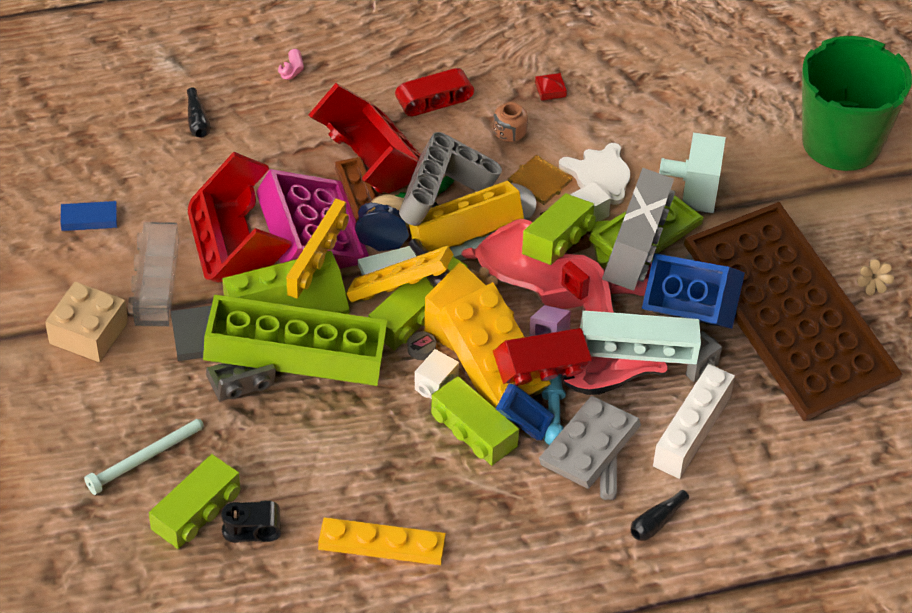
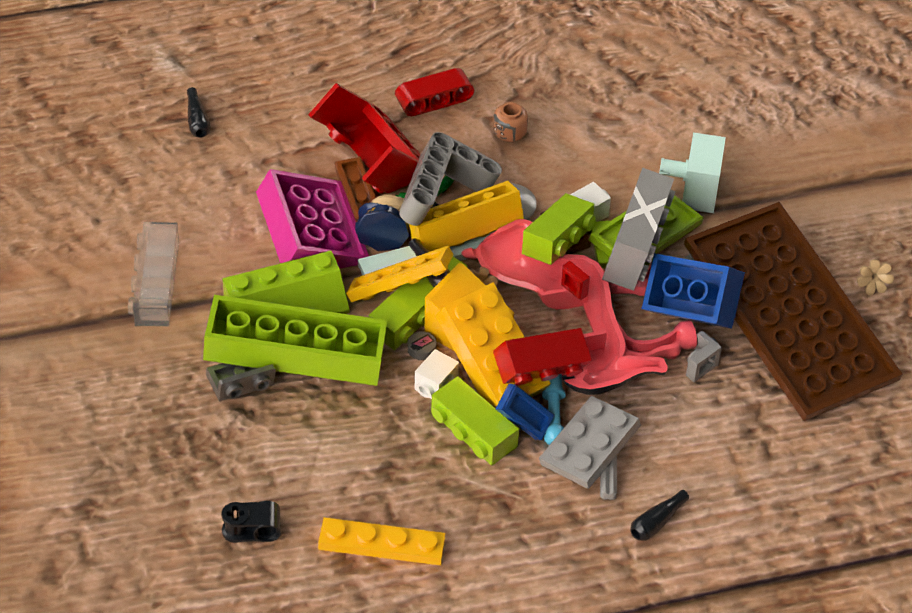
tan brick [45,282,128,362] -> none
blue tile [60,201,117,231] -> none
light aqua bar [84,419,204,495] -> none
lime brick [149,454,241,549] -> none
dark grey tile [170,305,212,361] -> none
red windscreen [188,152,292,283] -> none
bright pink arm [278,49,304,80] -> none
yellow plate [286,199,349,299] -> none
clear yellow piece [508,155,572,205] -> none
lavender brick [530,305,571,336] -> none
red tile [535,73,567,101] -> none
white tile [559,143,630,205] -> none
light aqua brick [580,310,701,364] -> none
white brick [653,364,735,479] -> none
green cone [802,36,912,171] -> none

